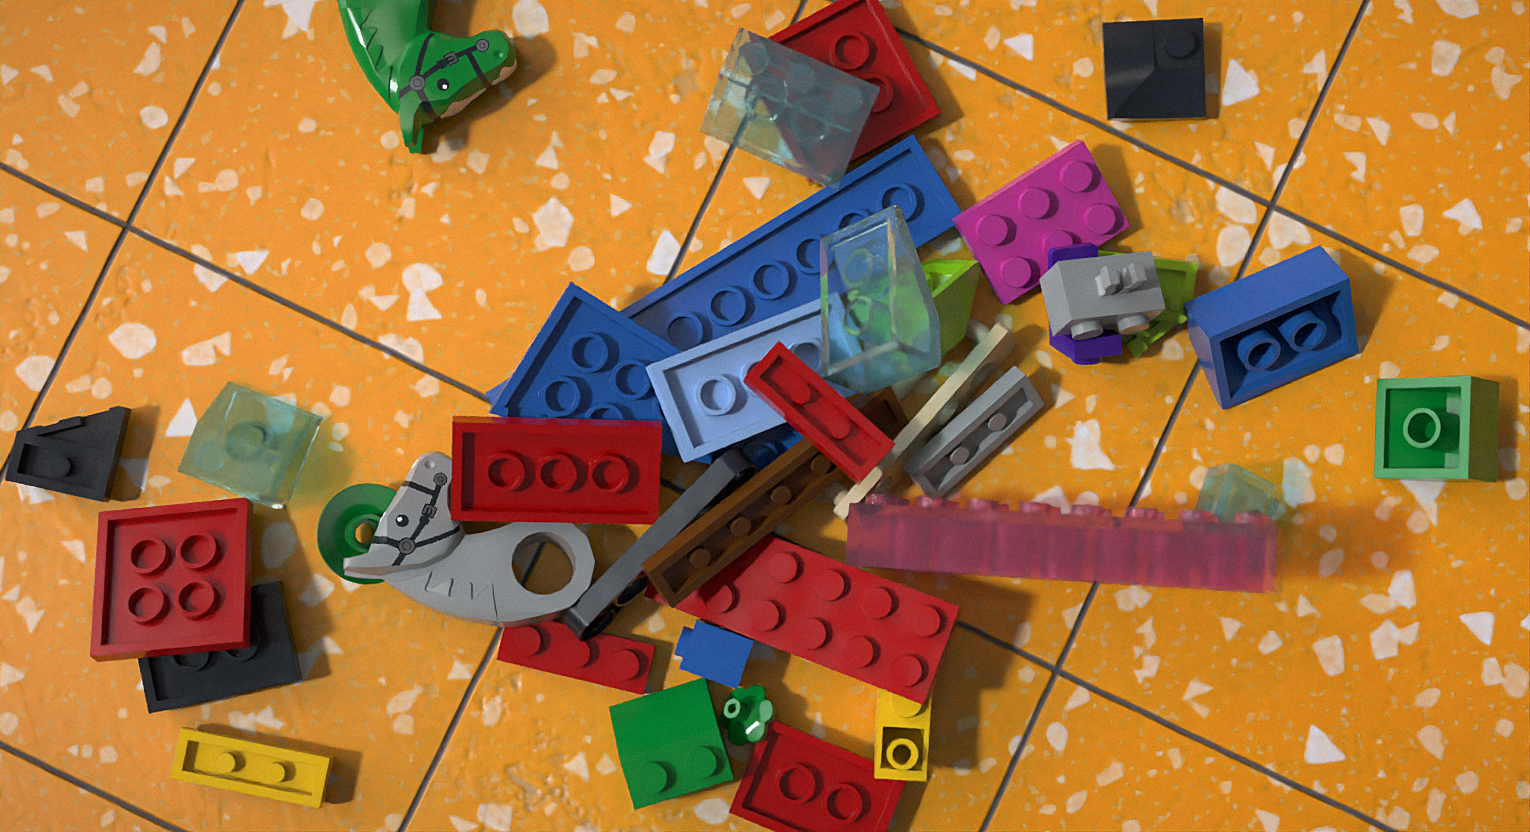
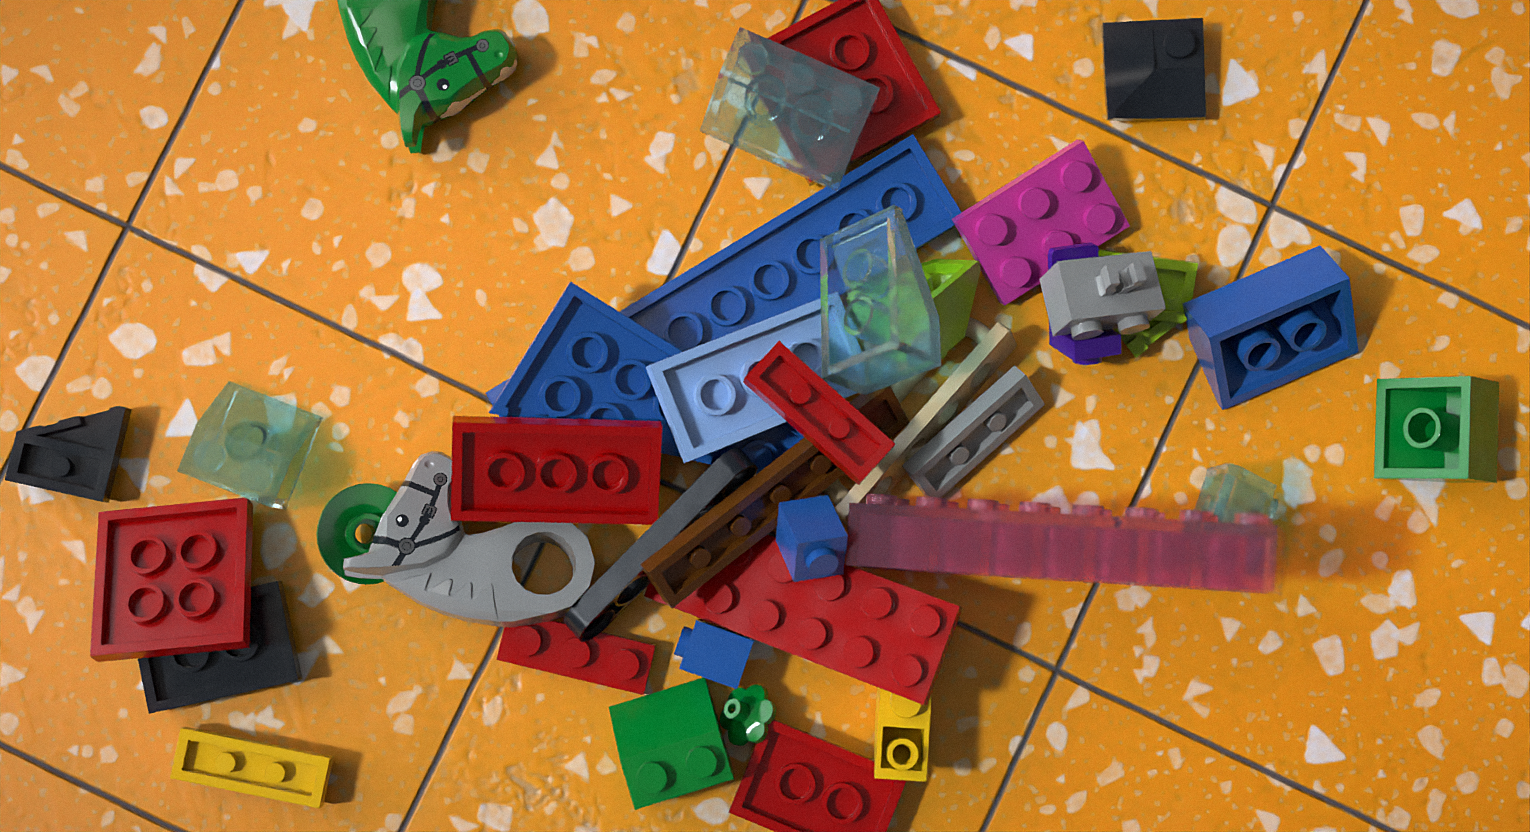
none -> blue brick [776,495,848,582]

